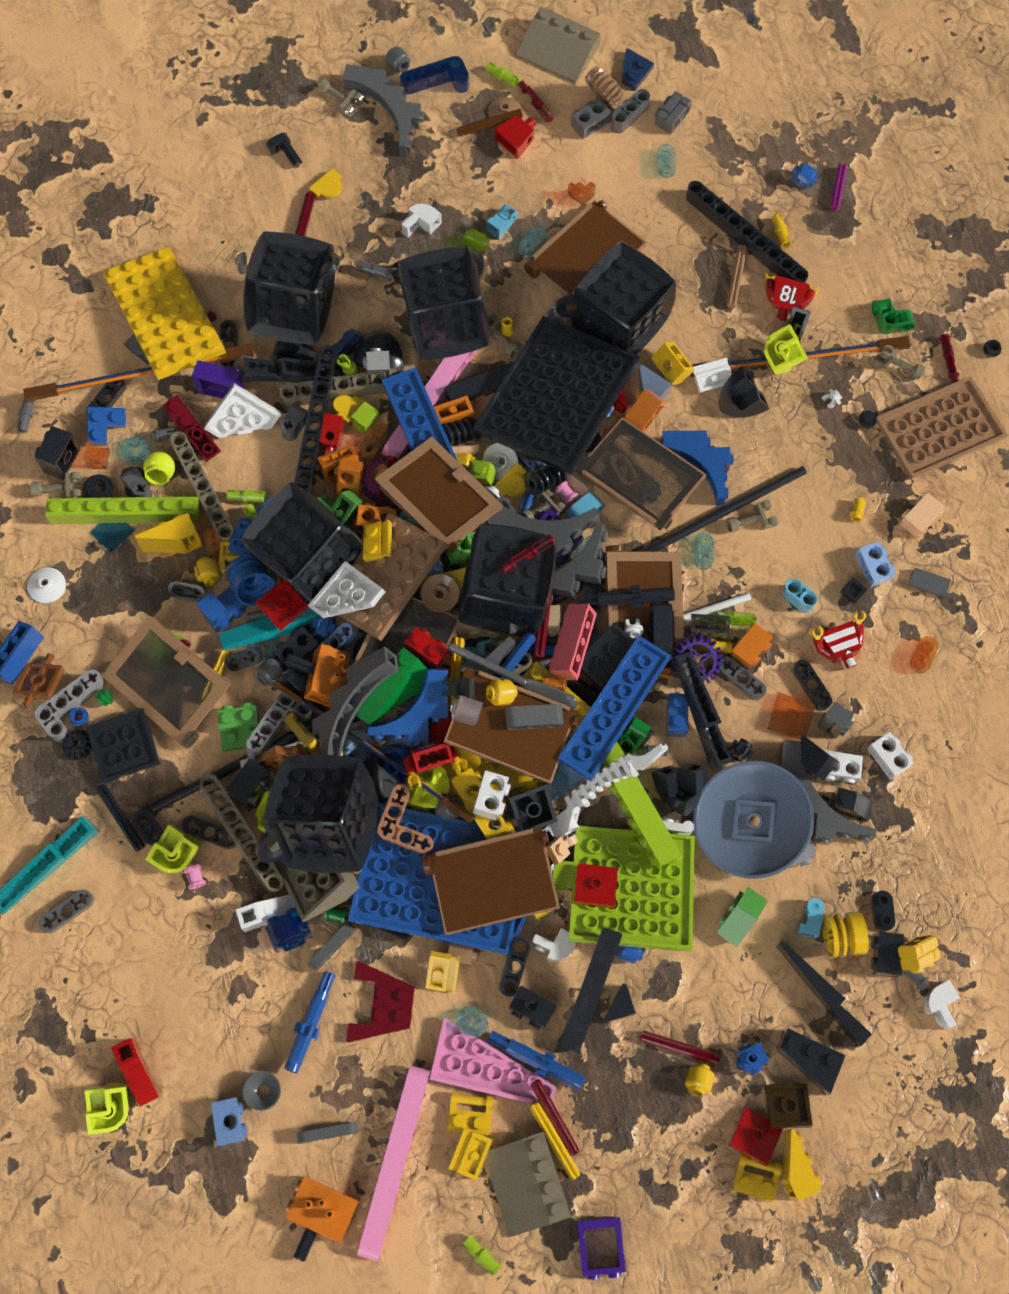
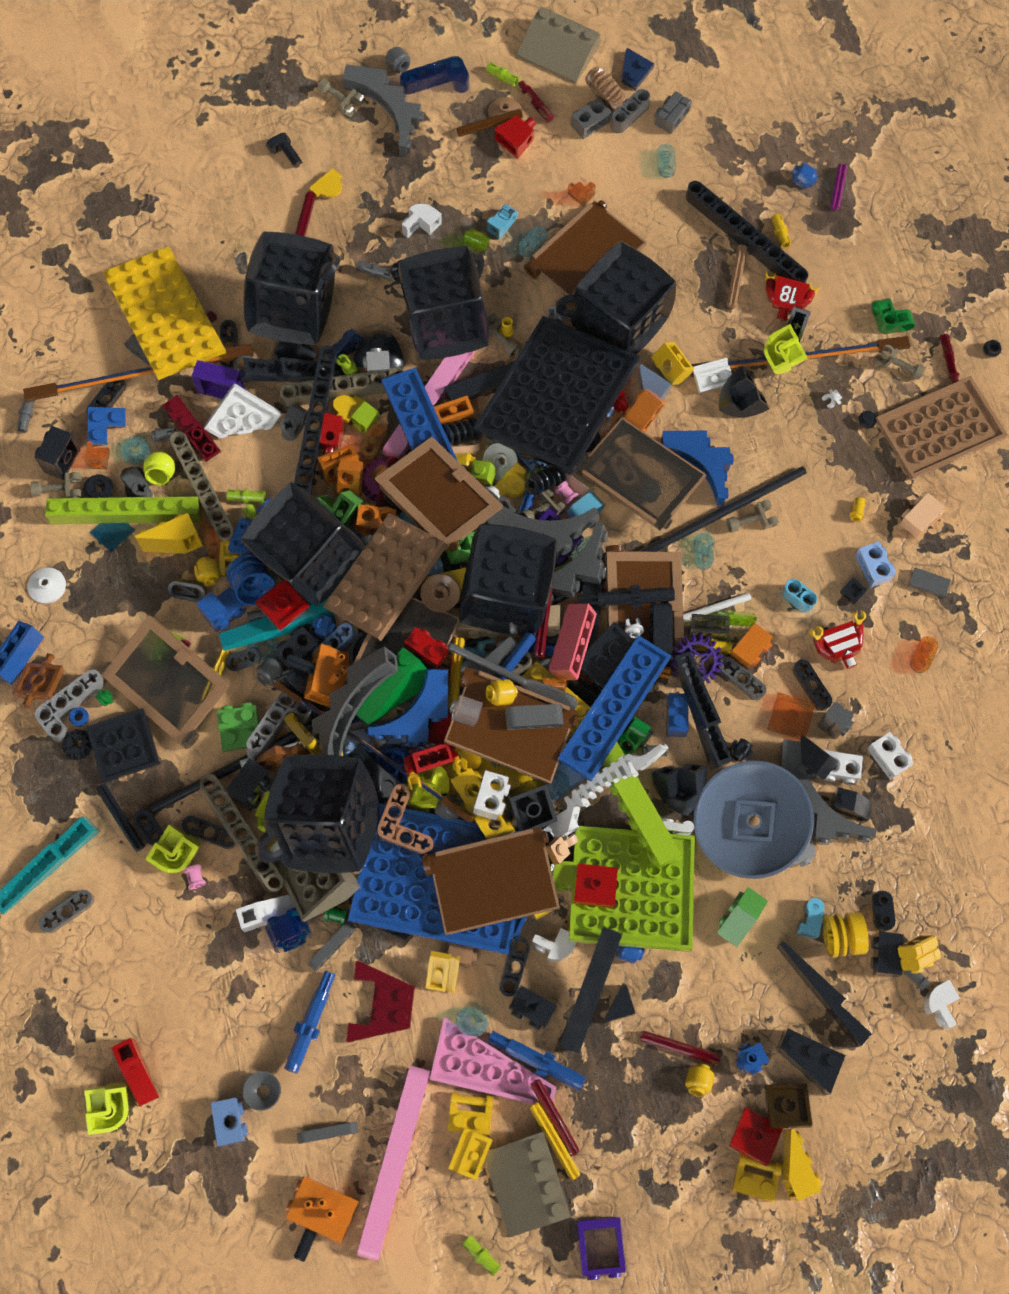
white plate [308,561,386,618] -> none
yellow plate [363,519,392,562] -> none
pearl dark grey plate [442,678,475,699] -> none
dark red piece [500,534,555,573] -> none

